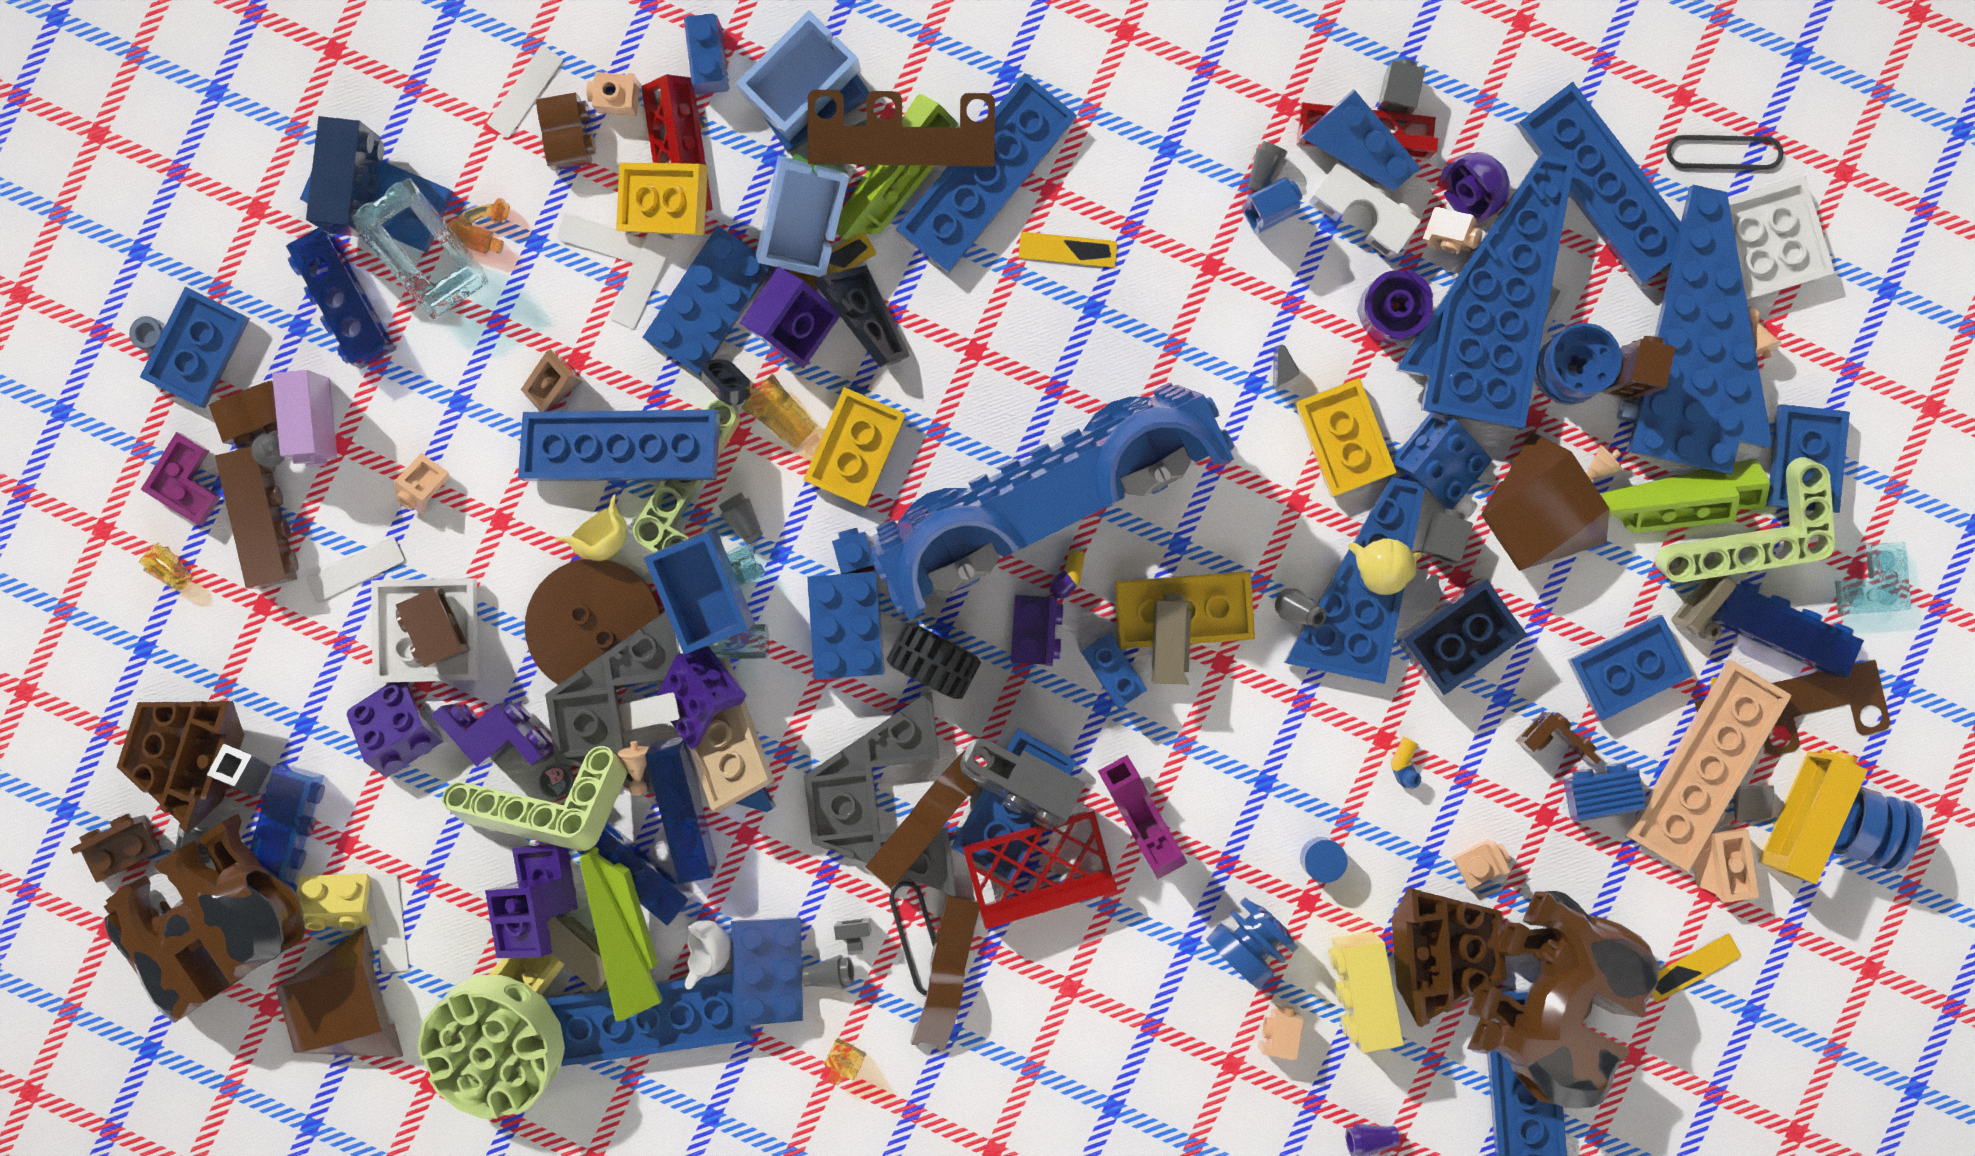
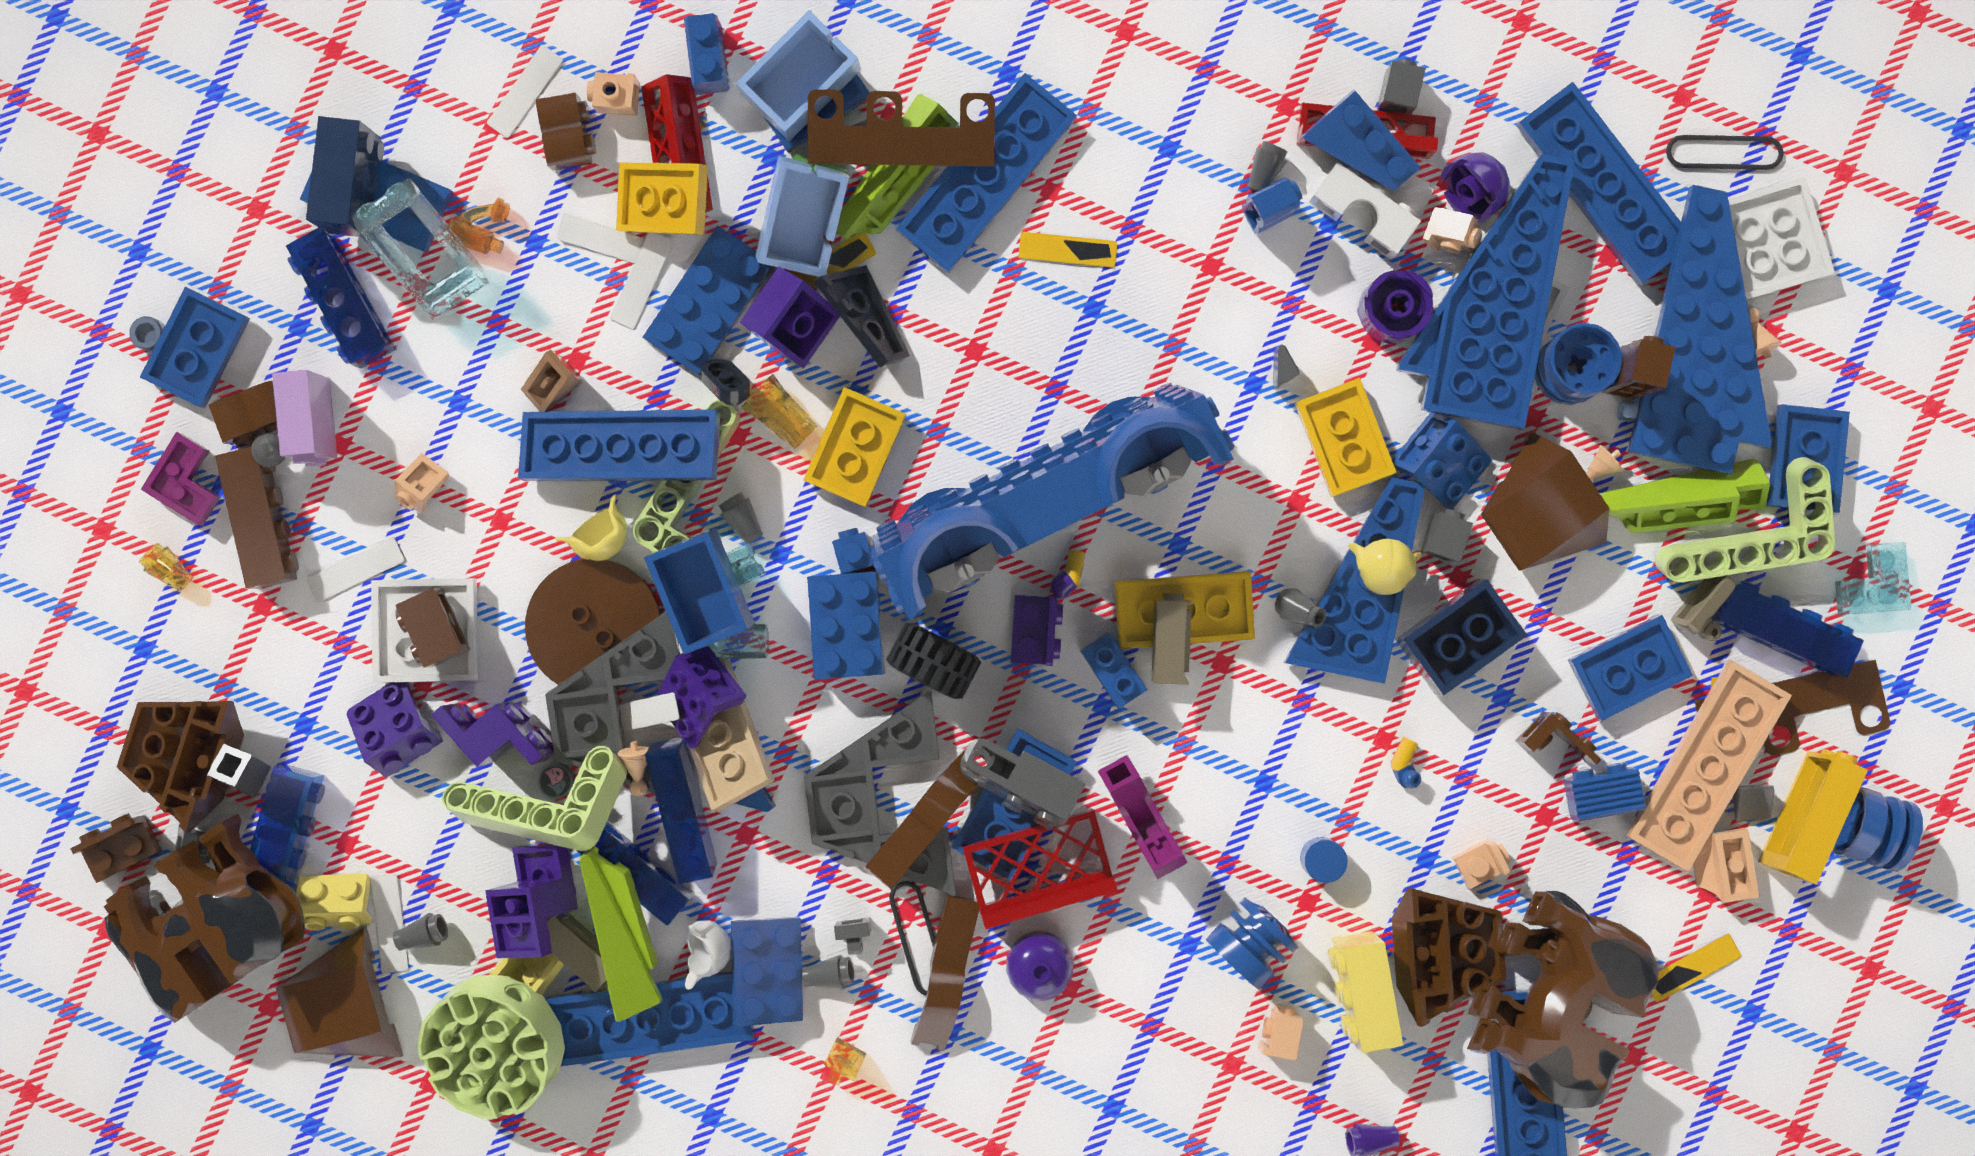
none -> dark grey cone [393,913,448,951]
none -> dark purple cylinder [1006,931,1074,1001]

